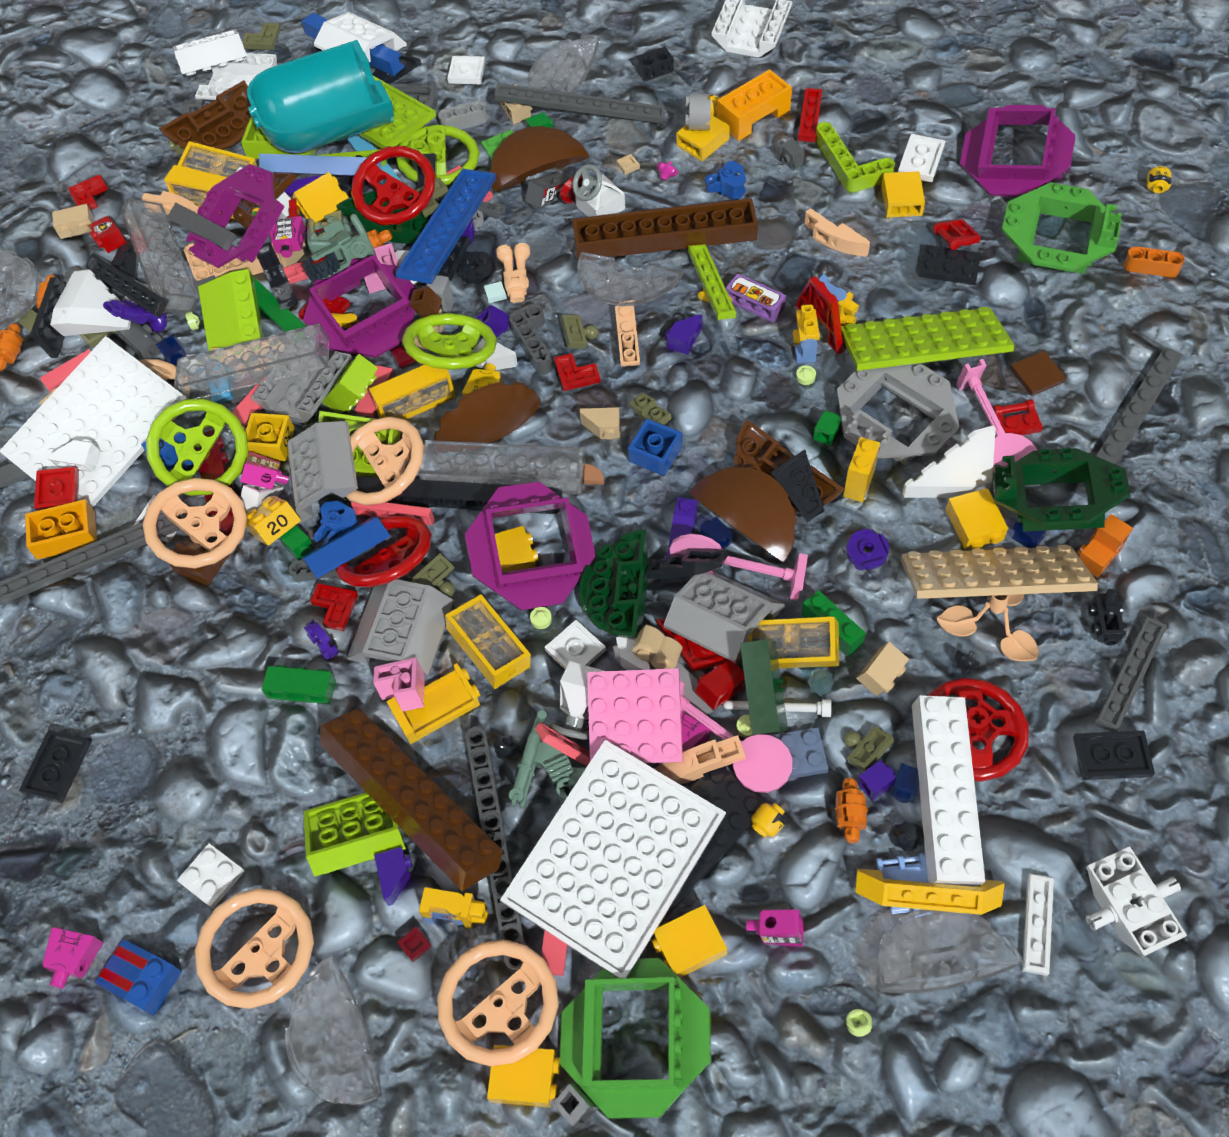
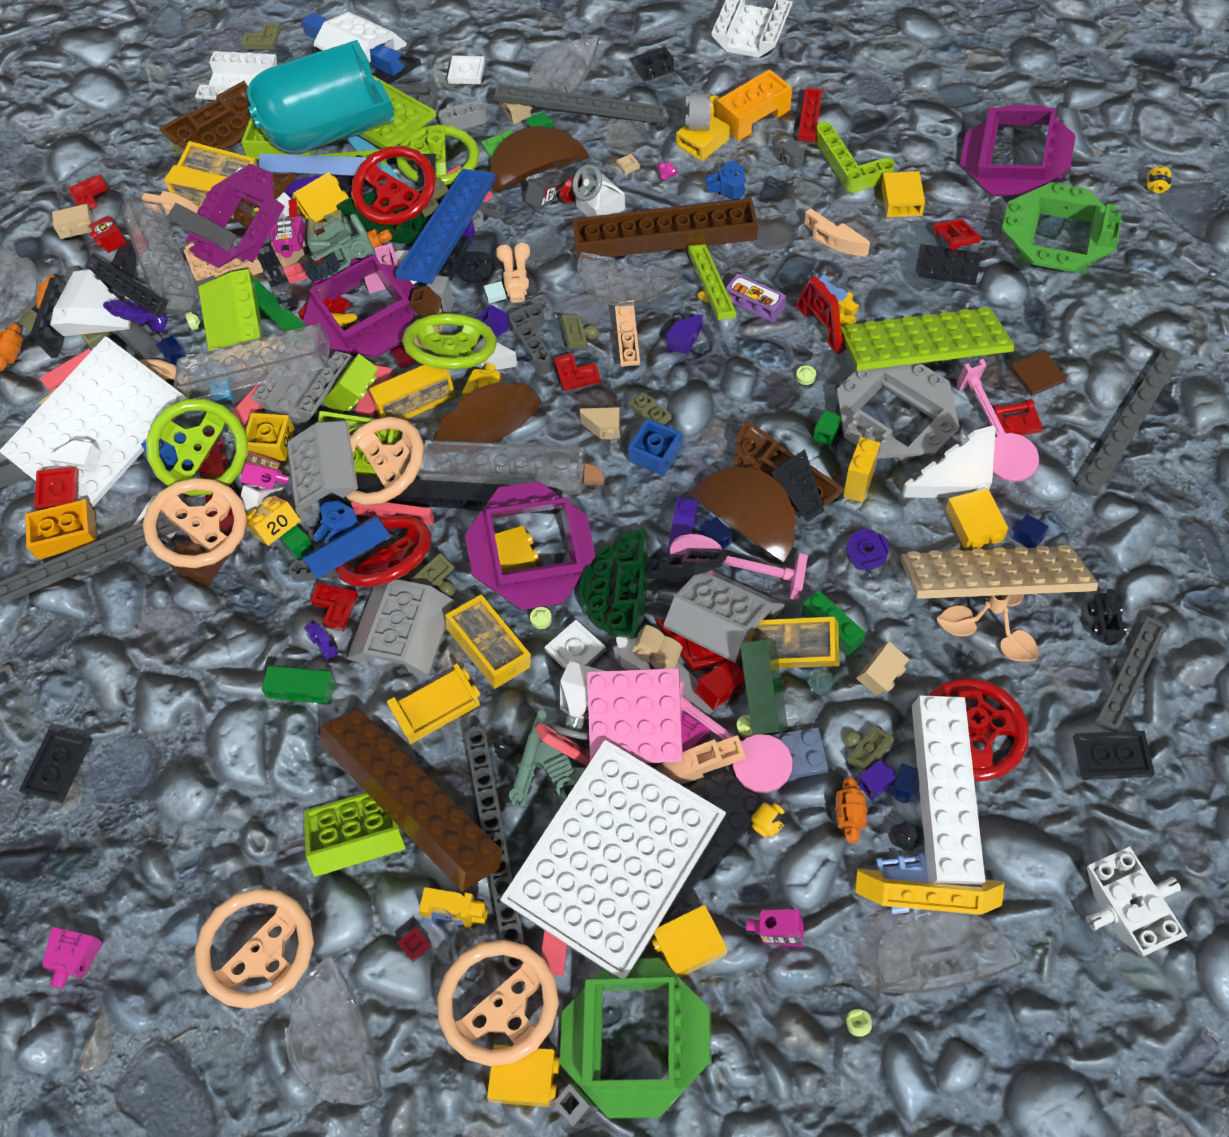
blue slope [94,939,182,1016] -> none
white slope [173,29,247,76] -> none
white plate [177,843,245,909] -> none
bright pink brick [373,657,425,711] -> none
dark purple slope [374,847,413,906] -> none
white piece [723,699,831,717] -> none
yellow hips [792,305,820,363] -> none
white plate [898,134,945,182] -> none
dark green hinge [993,447,1131,532] -> none
white tile [1022,873,1054,976] -> none
orange brick [1077,514,1133,578] -> none
orange beam [1123,247,1185,277] -> none

